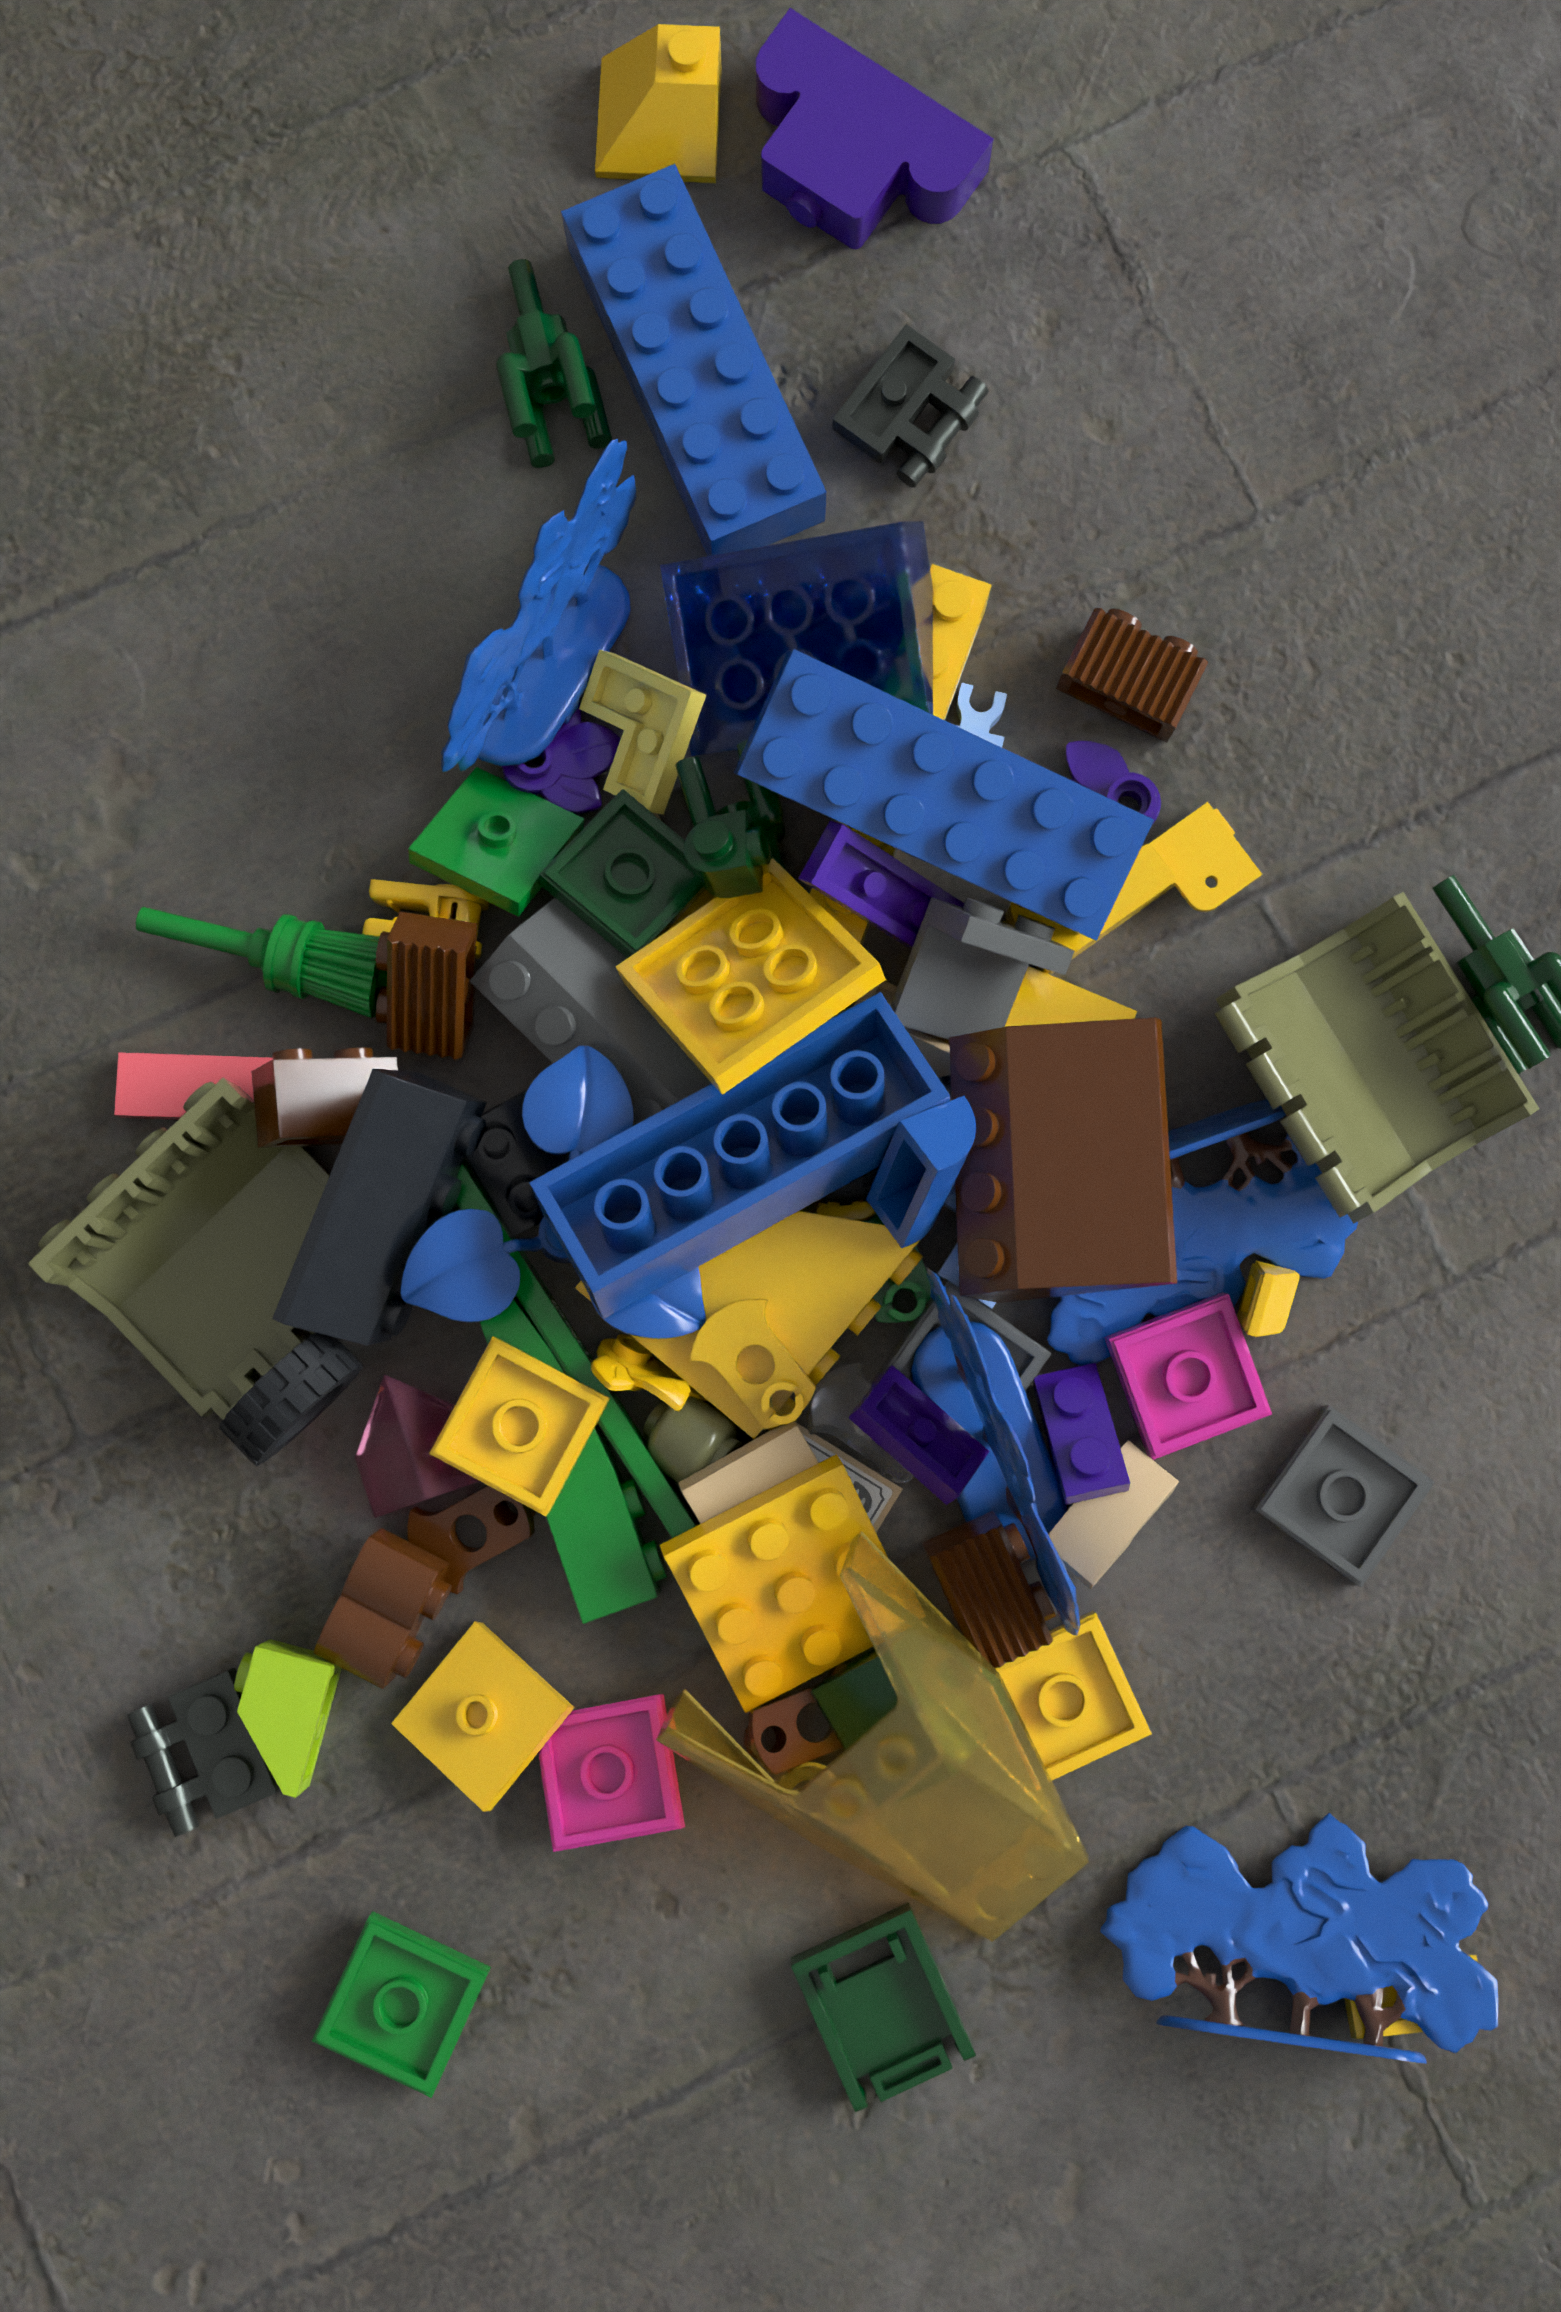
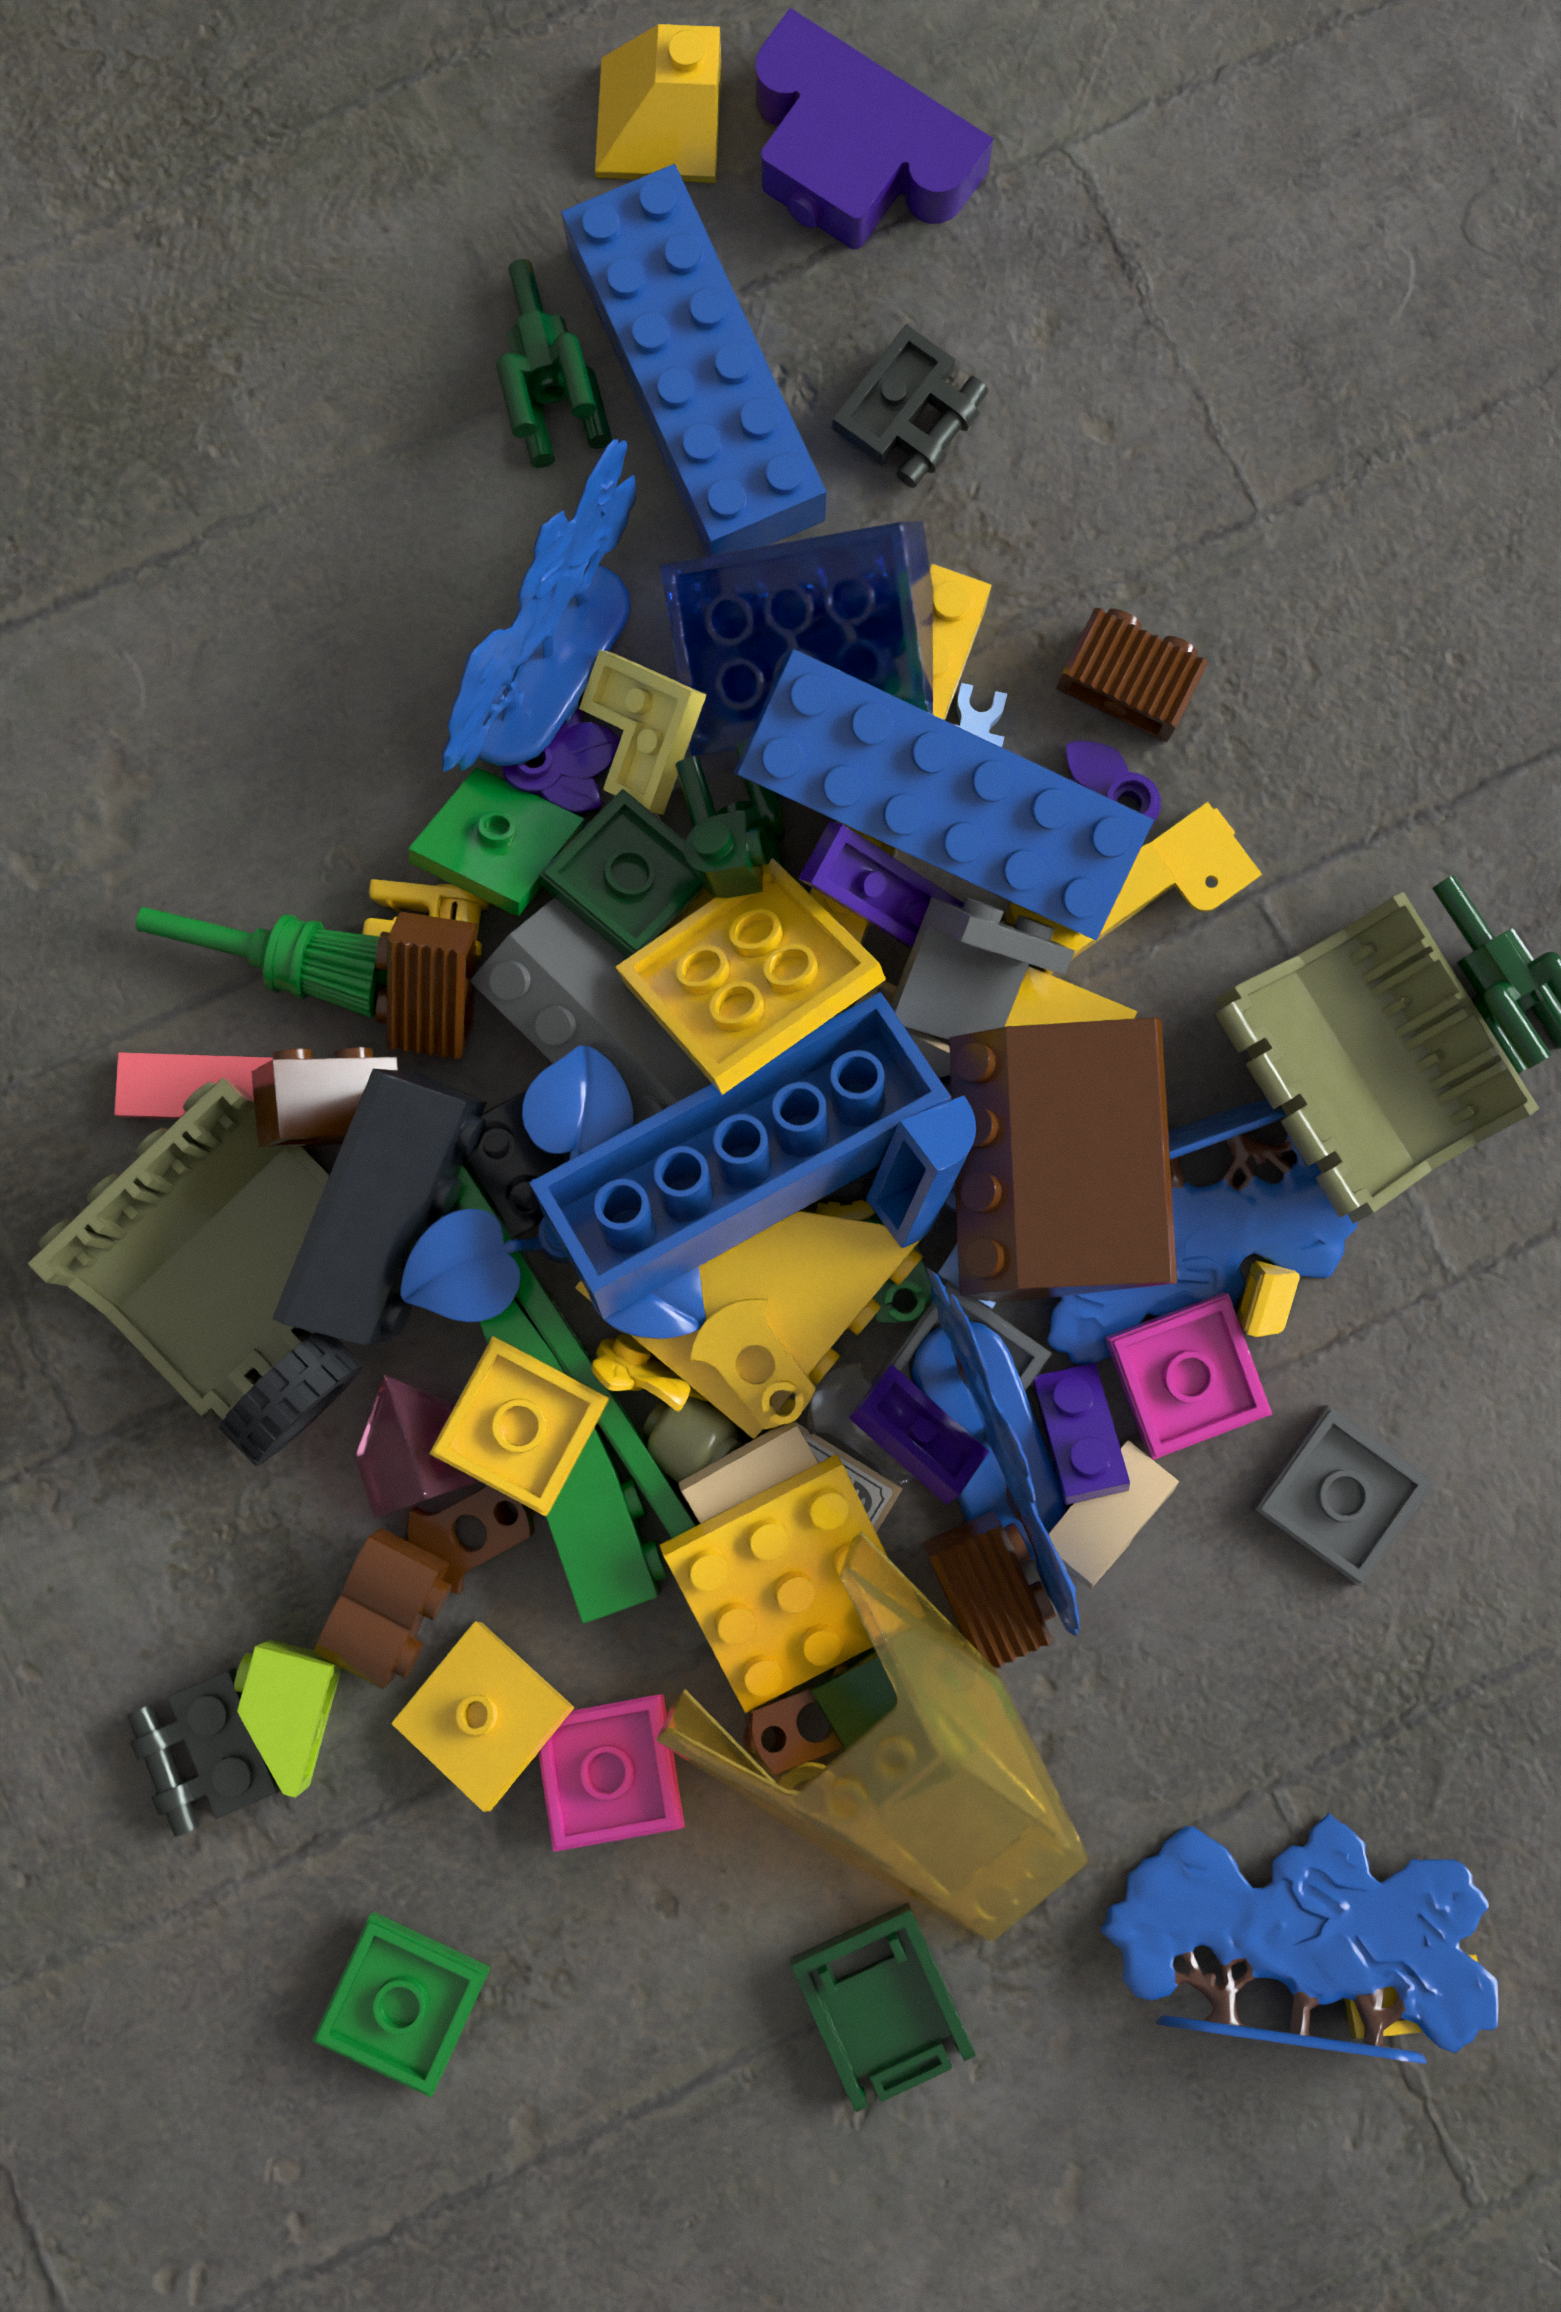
yellow plate [976,1611,1152,1789] -> none

